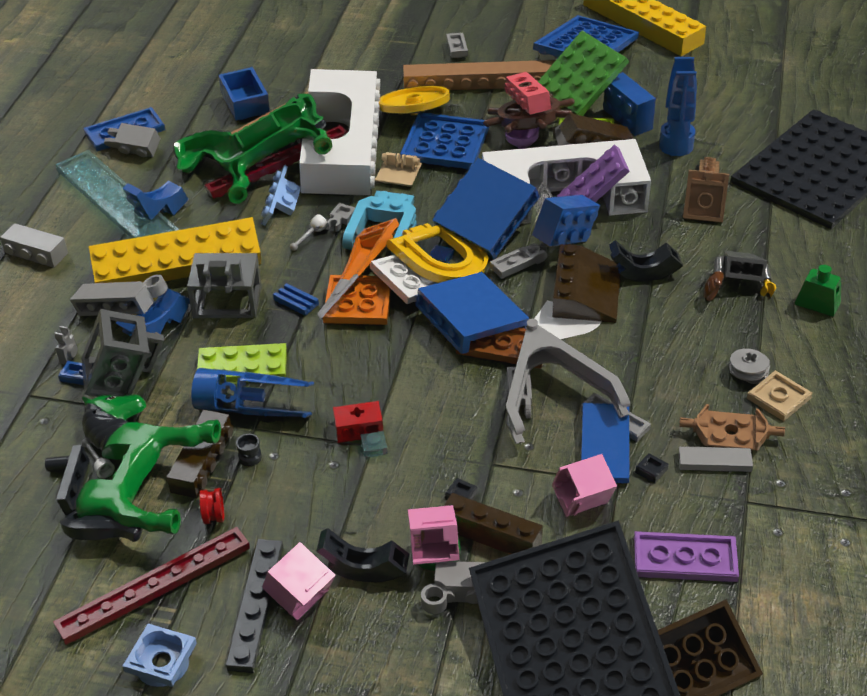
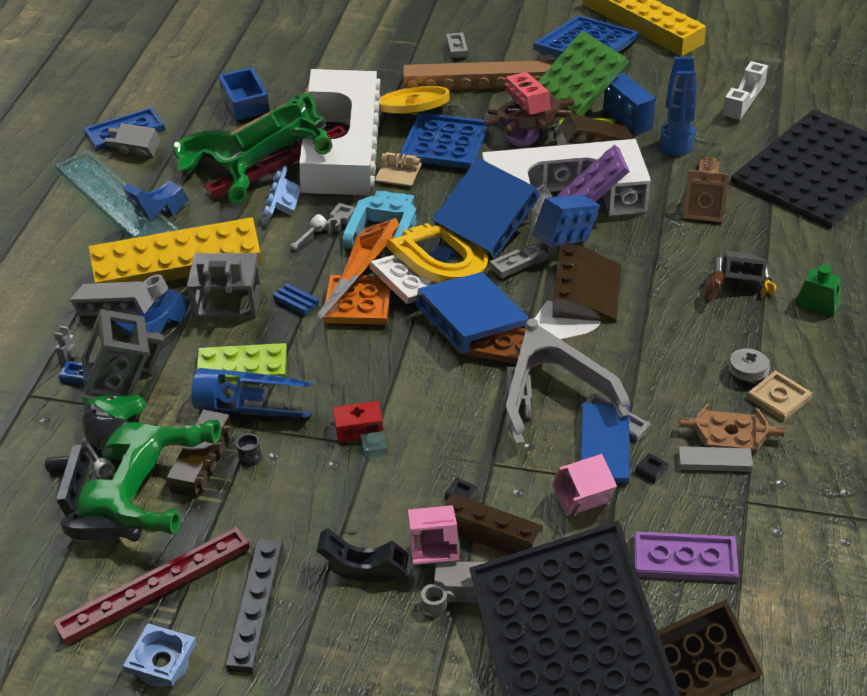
light grey brick [0,223,68,267] -> none
red wheel [200,488,224,524] -> none
bright pink piece [262,542,335,620] -> none
black arch [609,240,683,282] -> none
none -> white arch [723,61,768,120]

